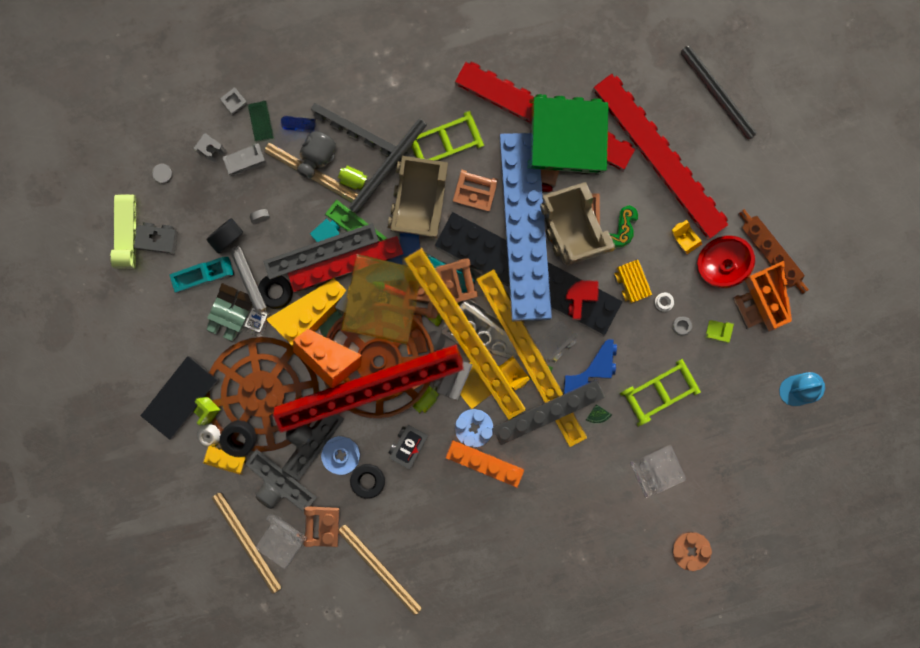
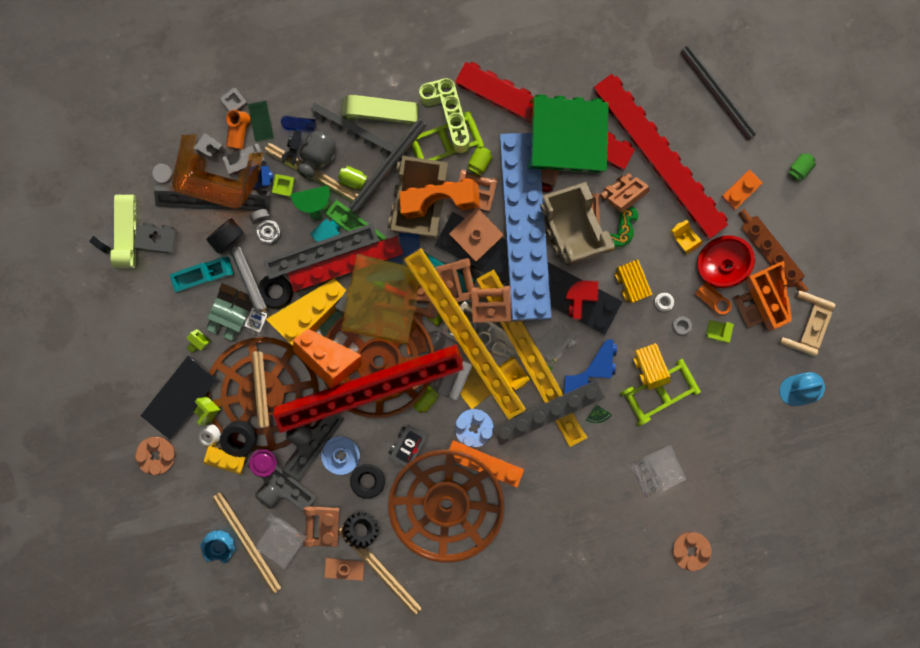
none -> black tile [90,236,110,253]
none -> nougat plate [135,436,175,475]
none -> dark grey plate [154,186,270,211]
none -> clear orange windscreen [172,133,264,208]
none -> lime tile [186,329,211,353]
none -> dark azure hair [200,531,235,564]
none -> orange piece [226,110,250,149]
none -> blue bracket [248,166,273,189]
none -> magenta wheel [249,450,276,478]
none -> tan axle [252,351,269,428]
none -> white plate [256,220,280,244]
none -> lime panel [272,174,296,199]
none -> black plate [282,130,302,166]
none -> green brick [290,186,332,221]
none -> nougat plate [324,558,365,581]
none -> yellowish green beam [341,95,419,124]
none -> black tyre [342,512,379,549]
none -> dark orange dish [388,450,504,563]
none -> orange arch [400,178,480,219]
none -> yellowish green beam [419,78,470,153]
none -> nougat plate [449,208,504,262]
none -> lime brick [467,146,493,176]
none -> nougat plate [471,286,512,323]
none -> nougat plate [600,173,650,213]
none -> yellow brick [633,343,671,390]
none -> orange piece [695,282,732,316]
none -> orange plate [722,170,763,210]
none -> tan plate [779,290,835,357]
none -> bright green brick [788,153,816,182]

